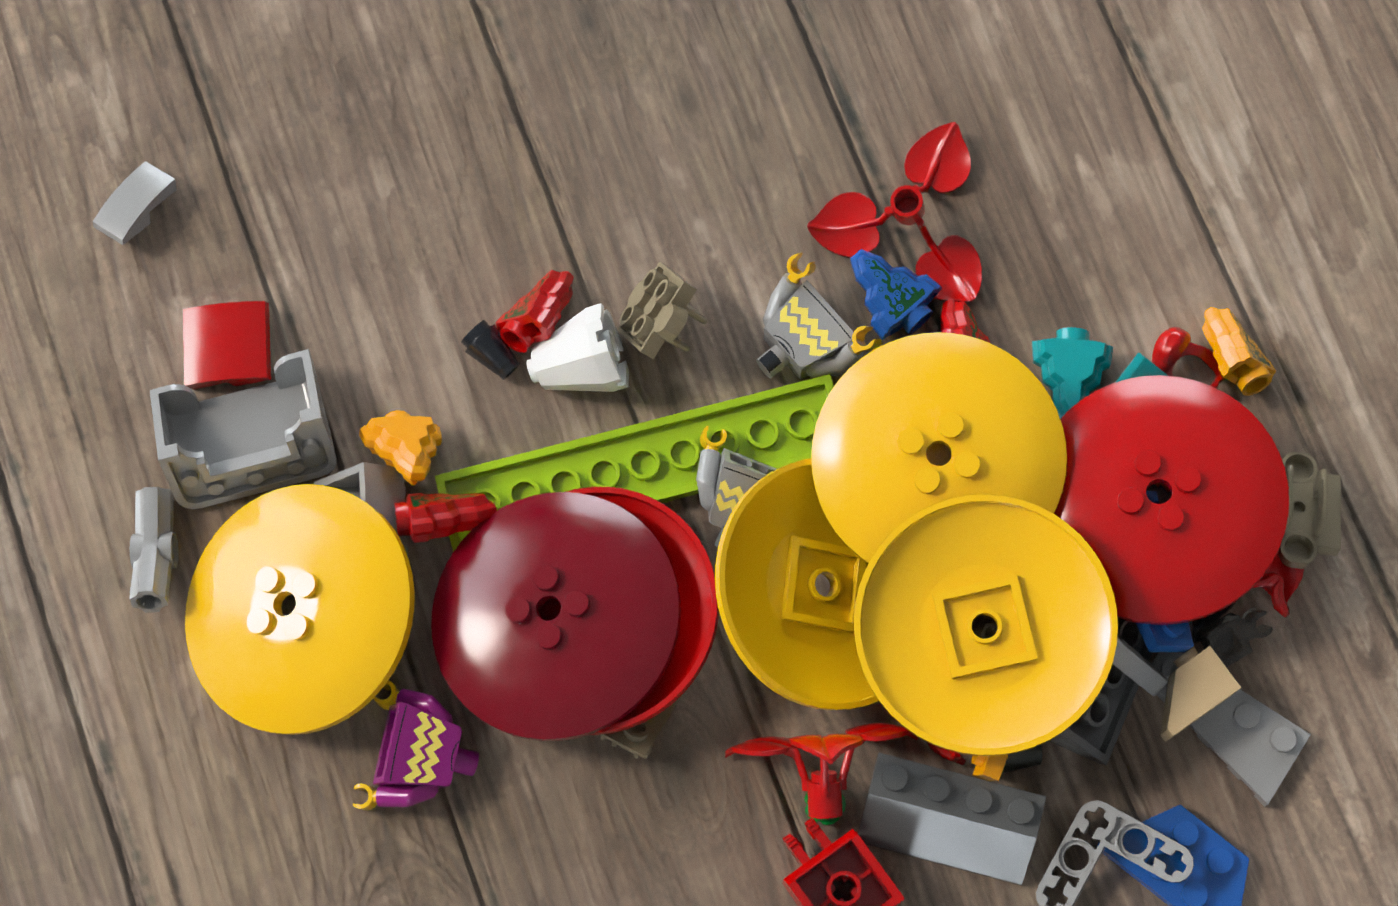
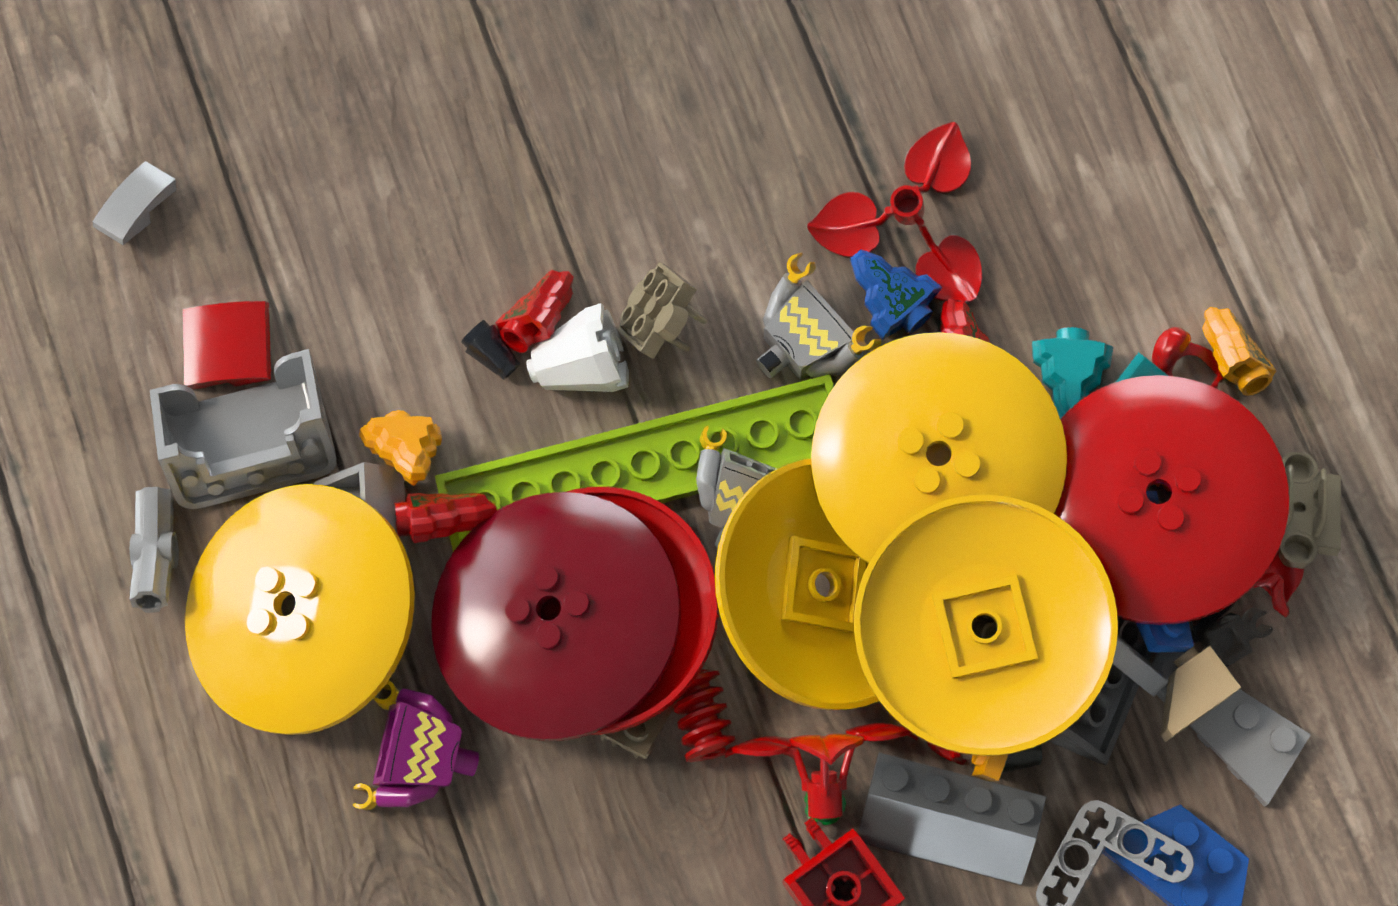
none -> red piece [673,669,736,762]

